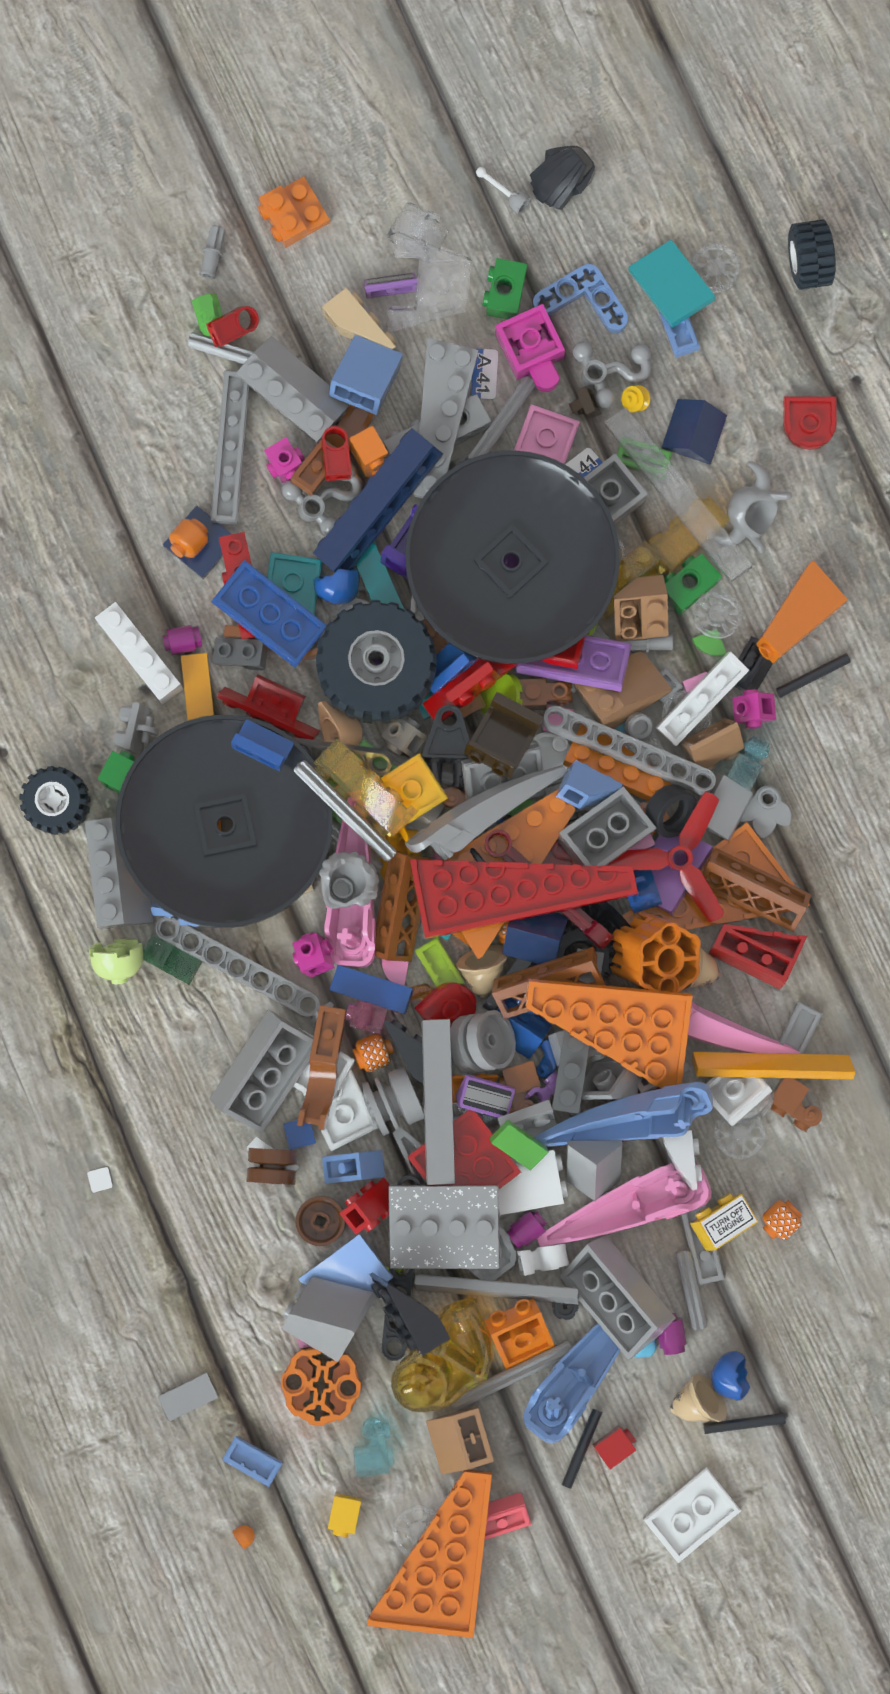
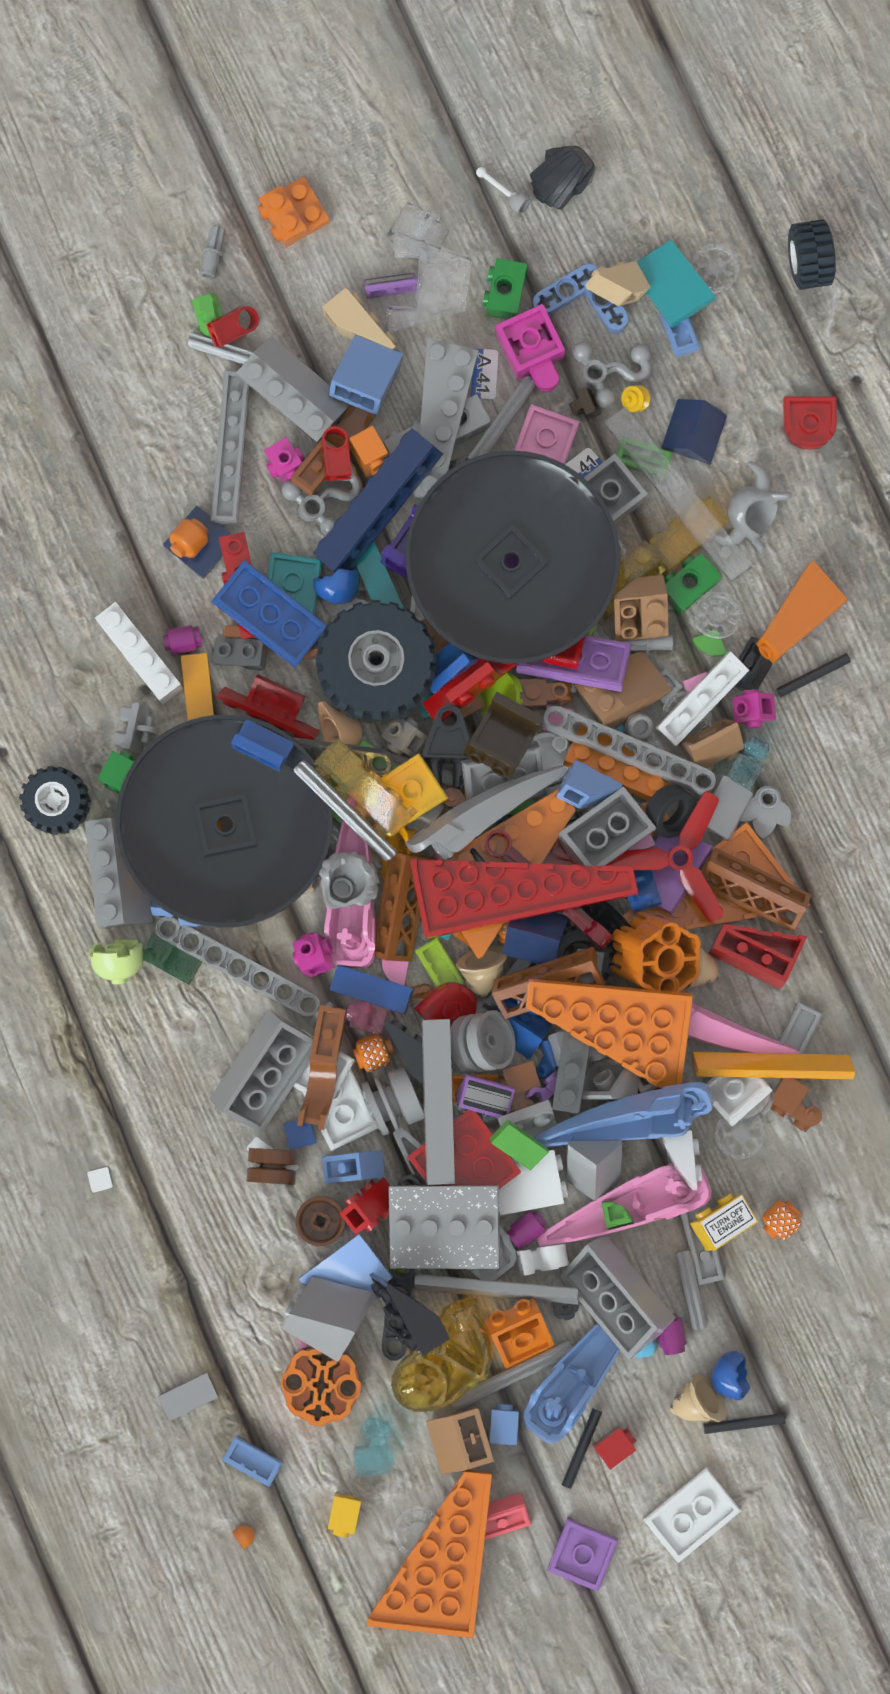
none -> medium blue brick [489,1403,519,1445]
none -> medium lavender tile [547,1518,618,1591]
none -> tan slope [585,261,650,306]
none -> bright green tile [601,1201,635,1230]

